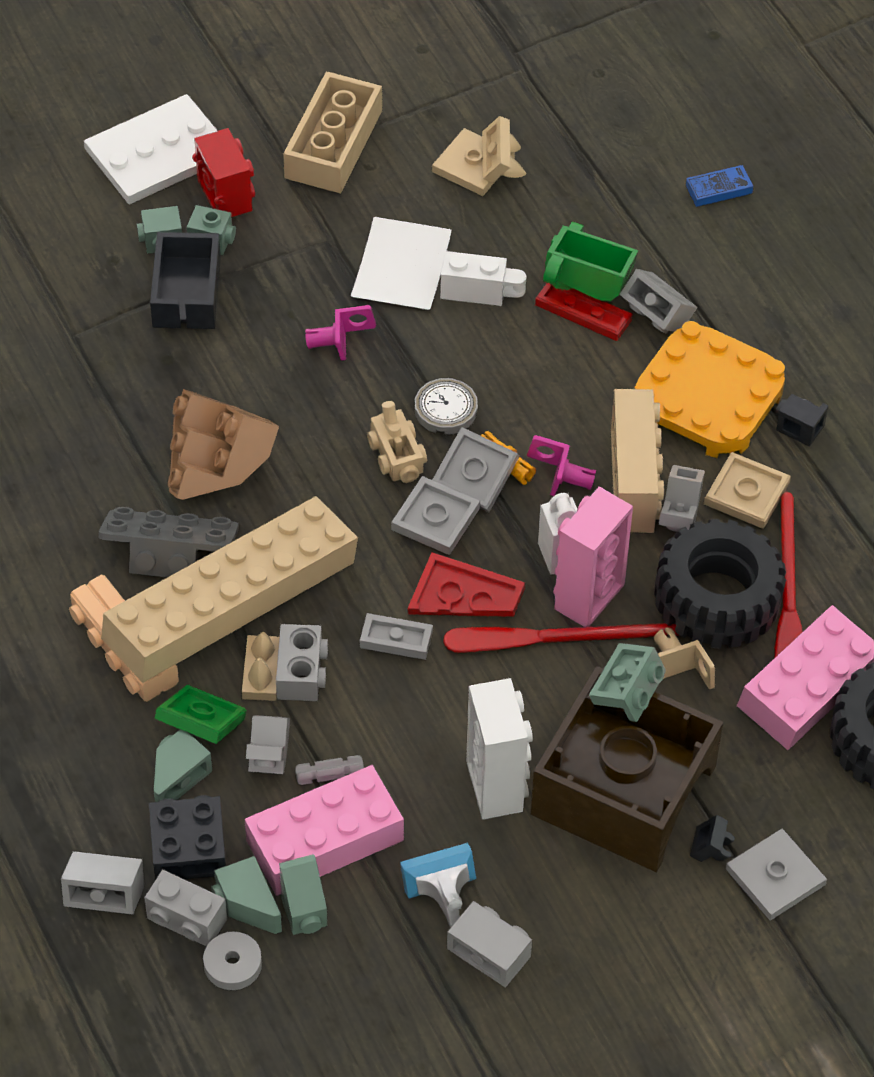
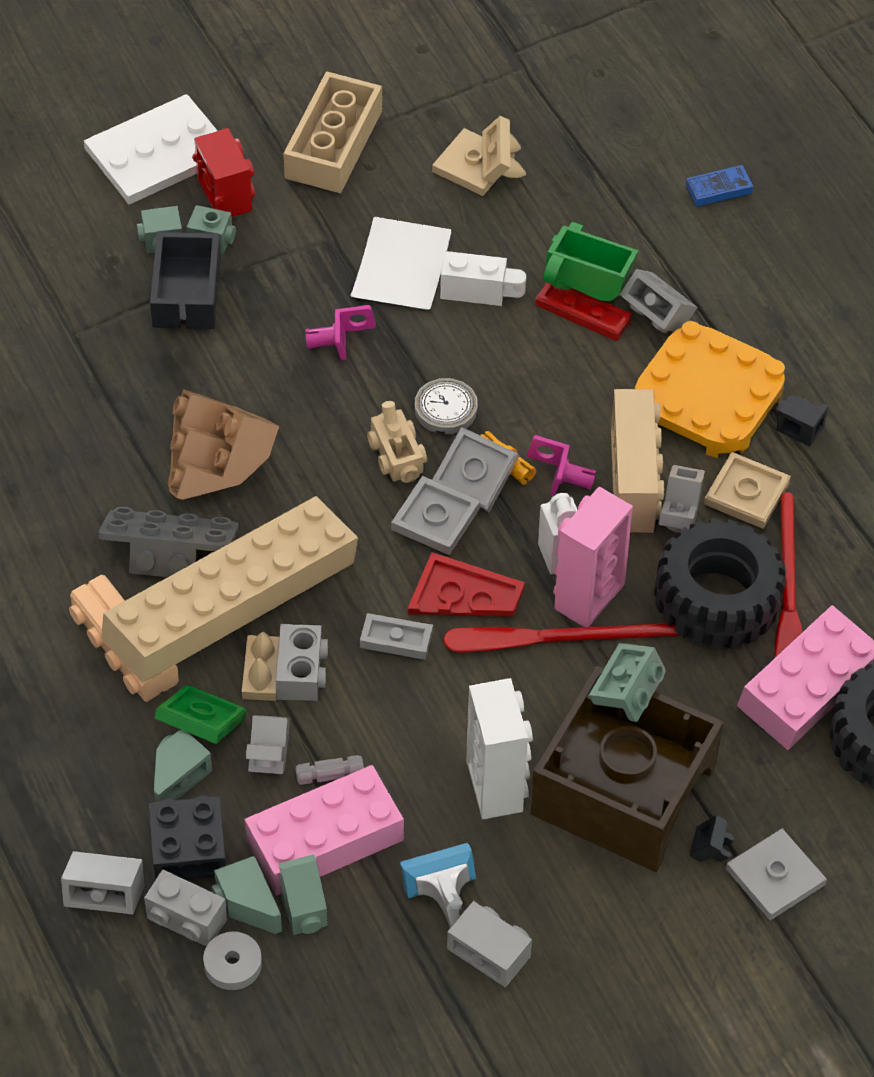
tan bracket [654,628,715,689] -> none

